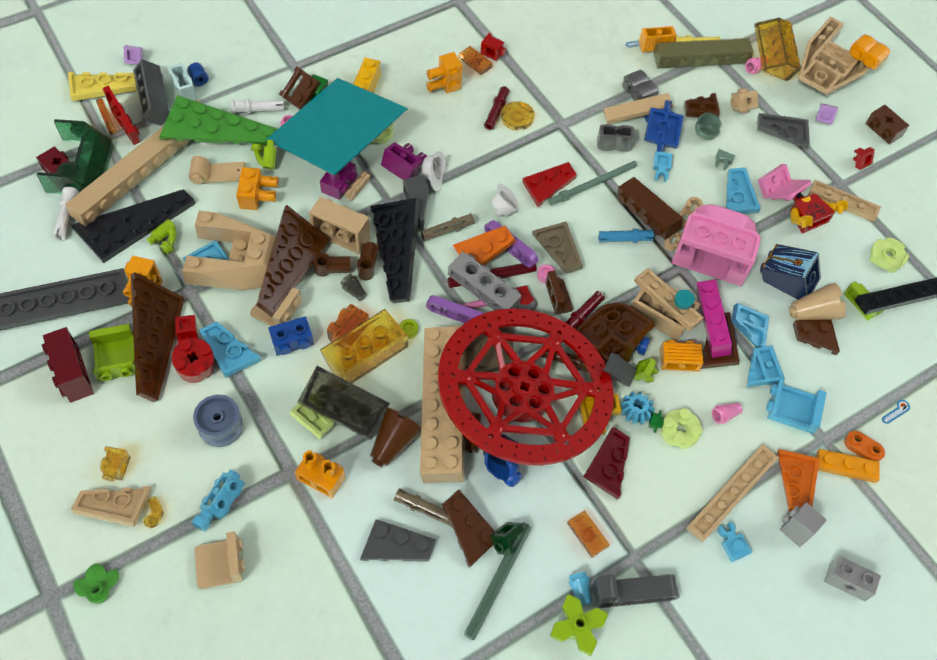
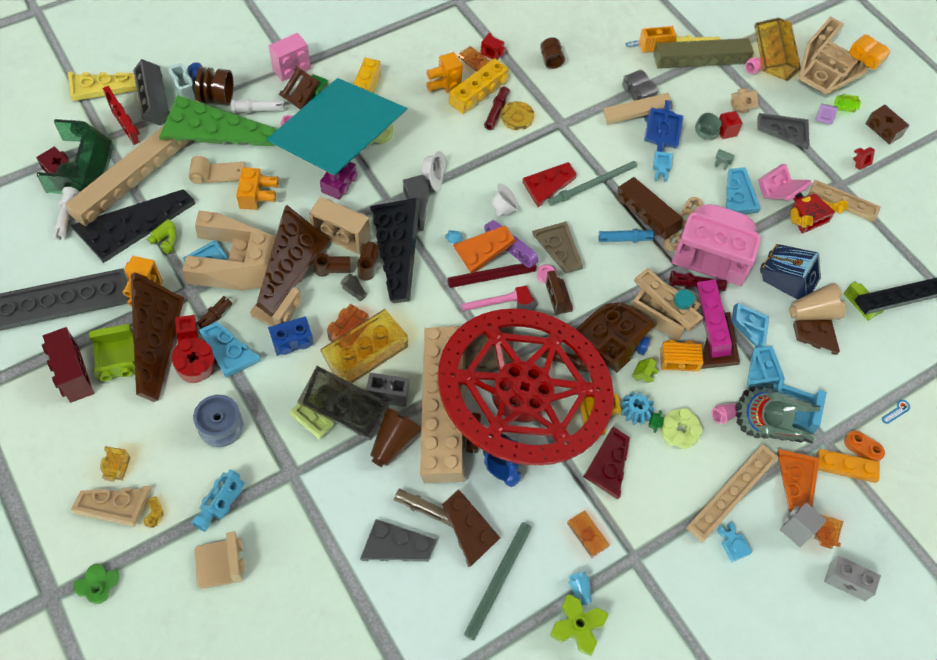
clear orange tile [96,98,117,135] -> none
lavender tile [123,45,143,65] -> none
lime plant [250,140,276,170] -> none
light orange brick [295,450,345,499] -> none
tan axle [345,171,370,201] -> none
magenta brick [381,142,427,180] -> none
lime tile [399,319,418,339] -> none
dark tan pin [421,213,475,241] -> none
medium lavender beam [425,295,490,327] -> none
light grey brick [448,251,522,311] -> none
dark green bracket [490,522,524,556] -> none
dark red pin [565,291,605,328] -> none
dark grey beam [592,574,680,608] -> none
flat silver brick [597,124,635,152] -> none
dark grey tile [603,353,637,387] -> none
reddish brown wing [684,93,720,118] -> none
yellowish green plate [870,238,909,273] -> none
none -> reddish brown wheel [195,67,234,106]
none -> reddish brown pin [196,296,232,328]
none -> bright pink brick [268,33,311,82]
none -> flat silver brick [366,373,410,407]
none -> medium azure plate [445,230,463,244]
none -> yellow brick [449,58,509,114]
none -> reddish brown wheel [540,37,565,69]
none -> dark red pin [669,271,727,291]
none -> red brick [719,111,743,140]
none -> sand green piece [735,385,820,444]
none -> clear orange bracket [814,515,844,549]
none -> clear neon green brick [834,94,861,112]

